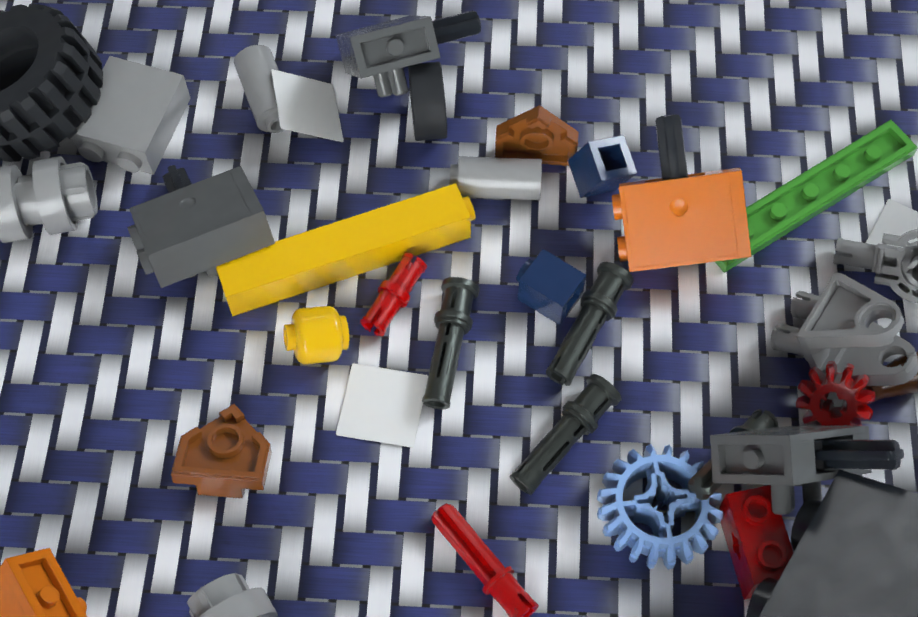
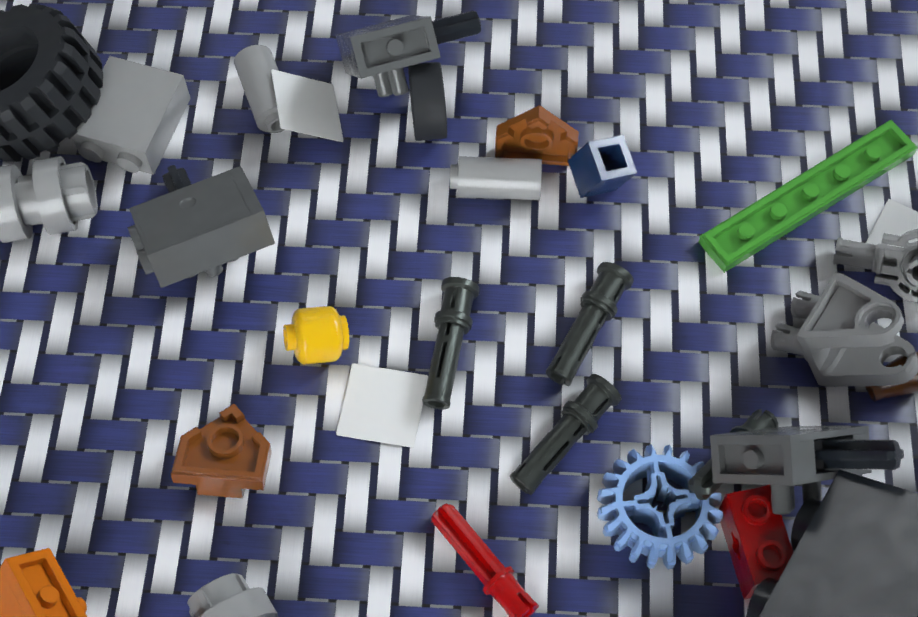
yellow brick [216,183,476,316] -> none
red pin [360,253,427,336] -> none
dark blue brick [516,249,586,325] -> none
orange piece [612,114,752,272] -> none
red gear [796,361,876,426] -> none

